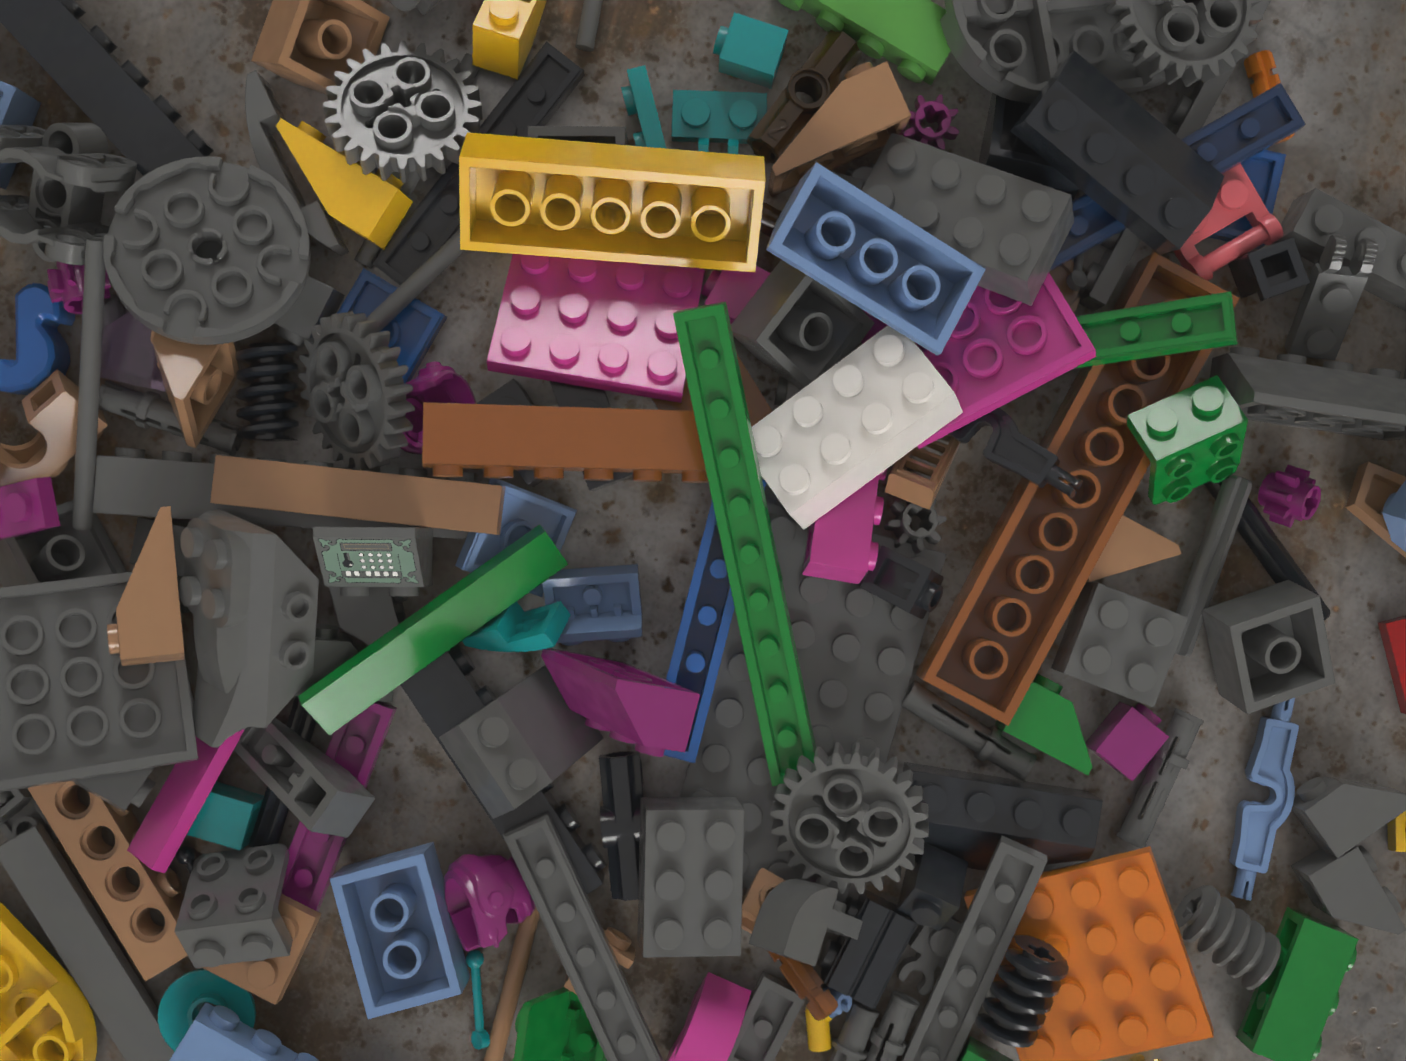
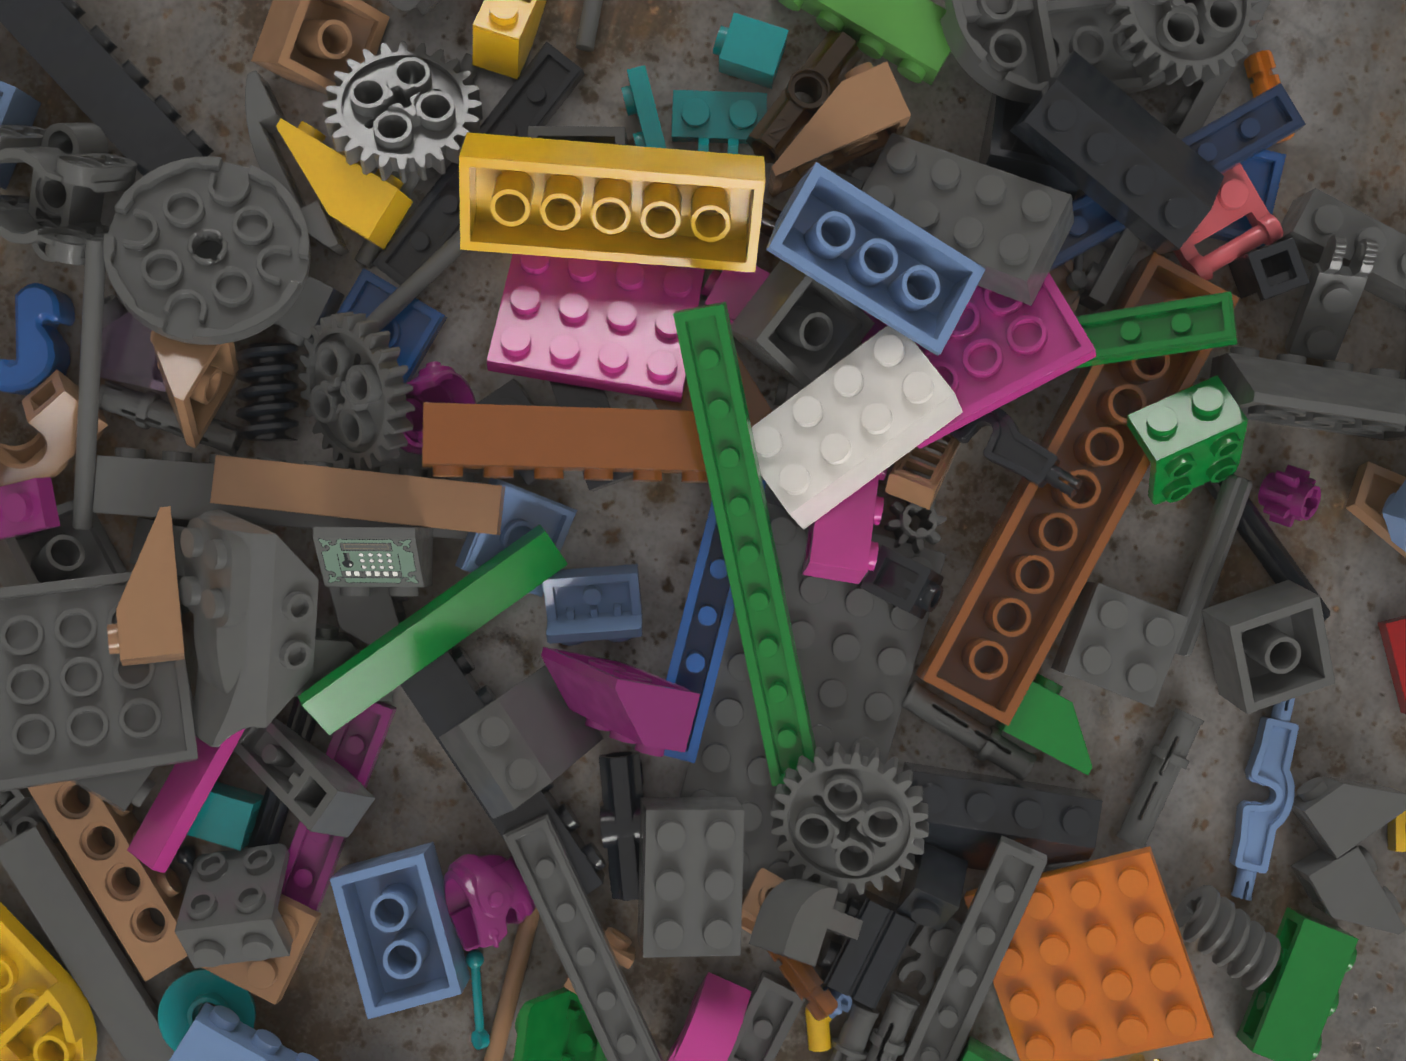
magenta gear [47,261,111,314] -> none
teal slope [462,601,571,652] -> none
magenta gear [902,94,959,150] -> none
black piece [975,935,1069,1048] -> none
magenta brick [1085,701,1169,781] -> none
medium nougat slope [1087,515,1181,582] -> none

